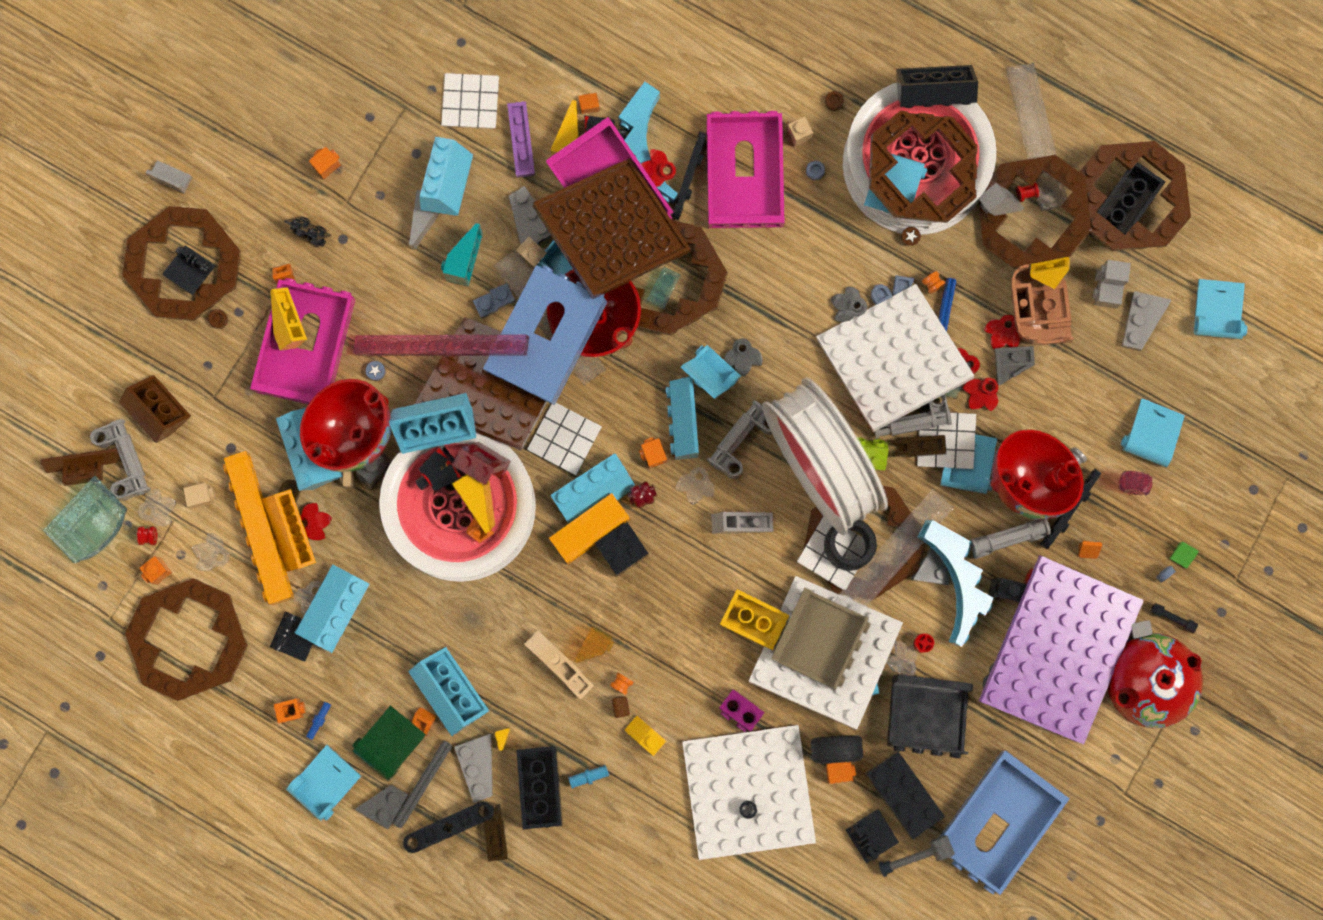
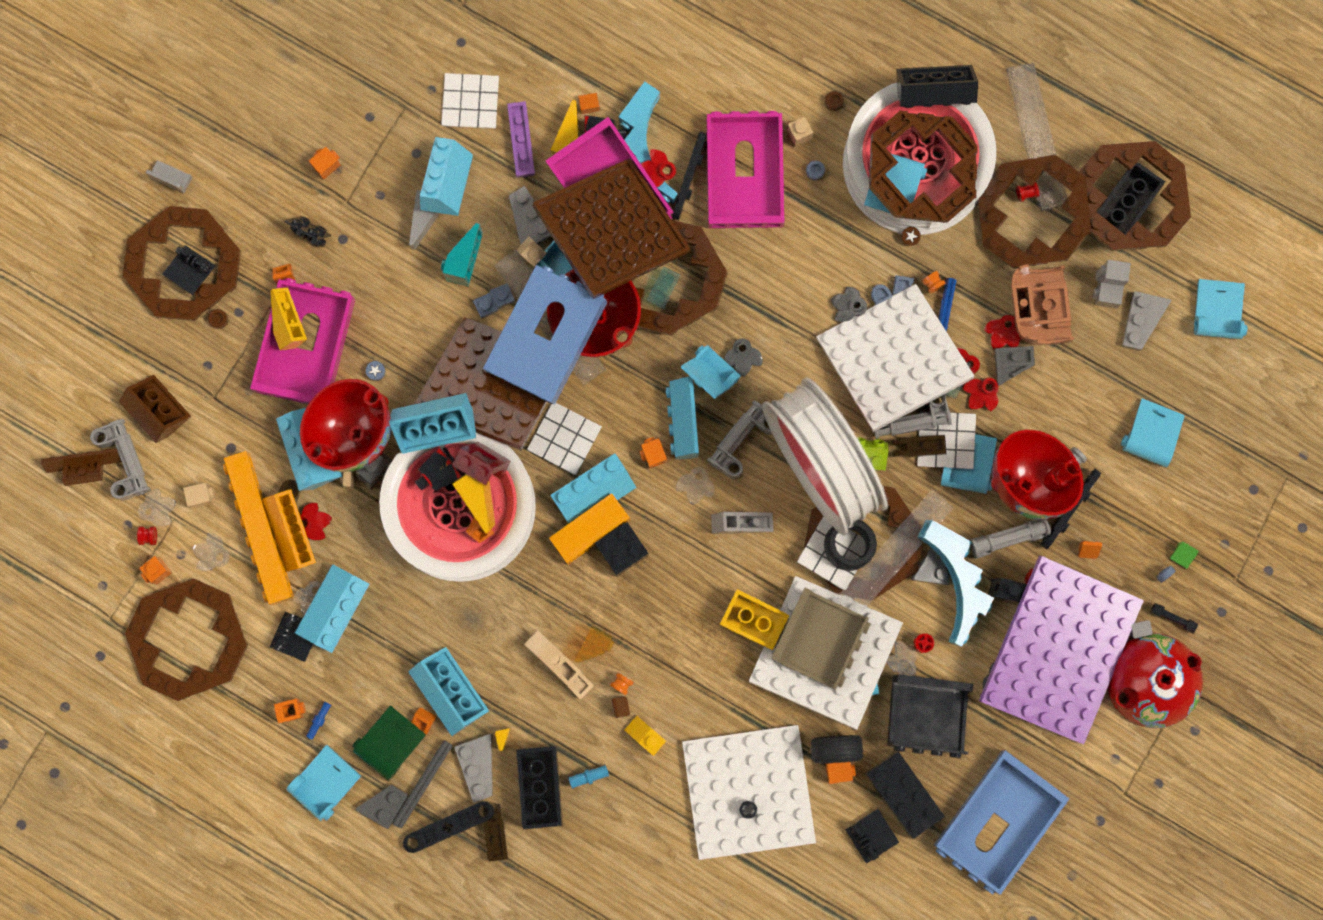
clear light blue slope [43,476,127,563] -> none
clear pink plate [353,334,529,356] -> none
dark red piece [628,481,657,508] -> none
magenta brick [719,689,765,732] -> none
dark grey piece [879,835,955,877] -> none
light grey slope [979,183,1024,216] -> none
yellow slope [1030,257,1070,289] -> none
clear pink gear [1119,470,1153,496] -> none

